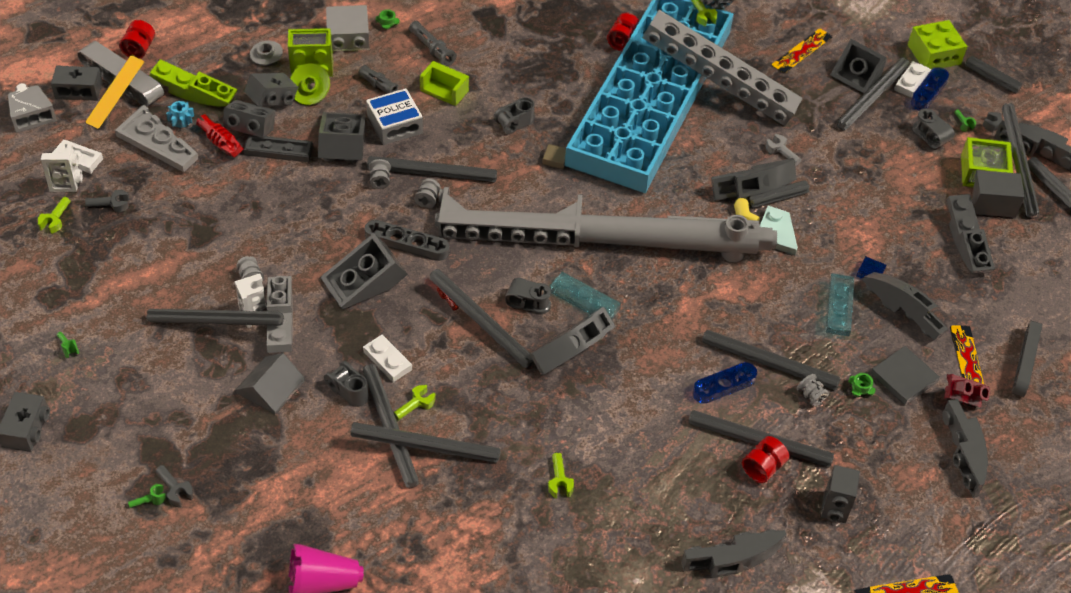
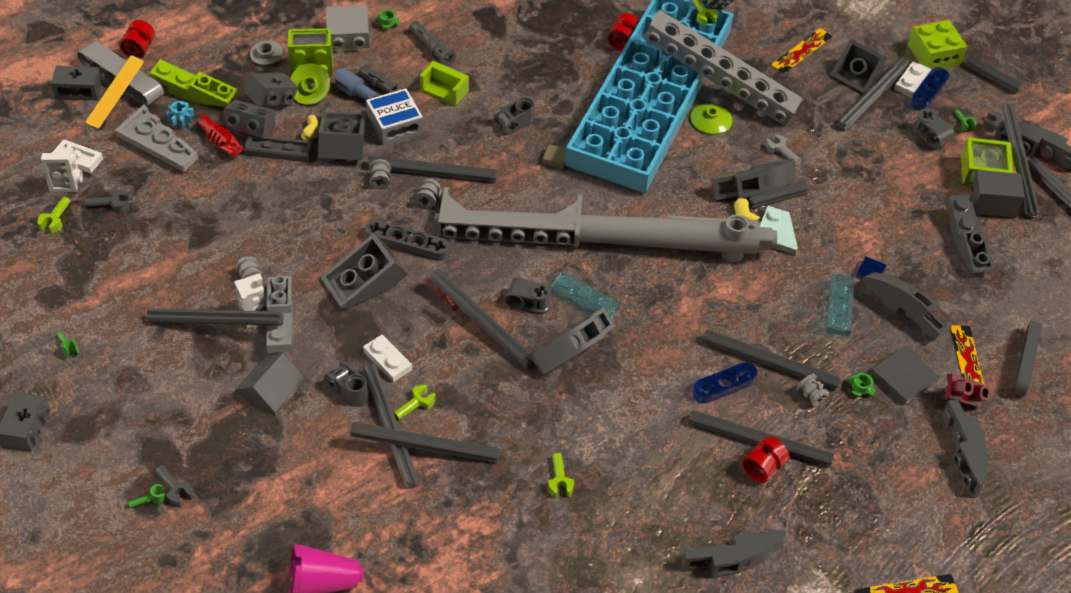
light grey torso [8,84,57,133] -> none
dark grey brick [820,465,860,523] -> none
none -> light yellow arm [301,115,320,141]
none -> sand blue arm [335,68,379,101]
none -> lime dish [690,104,732,135]

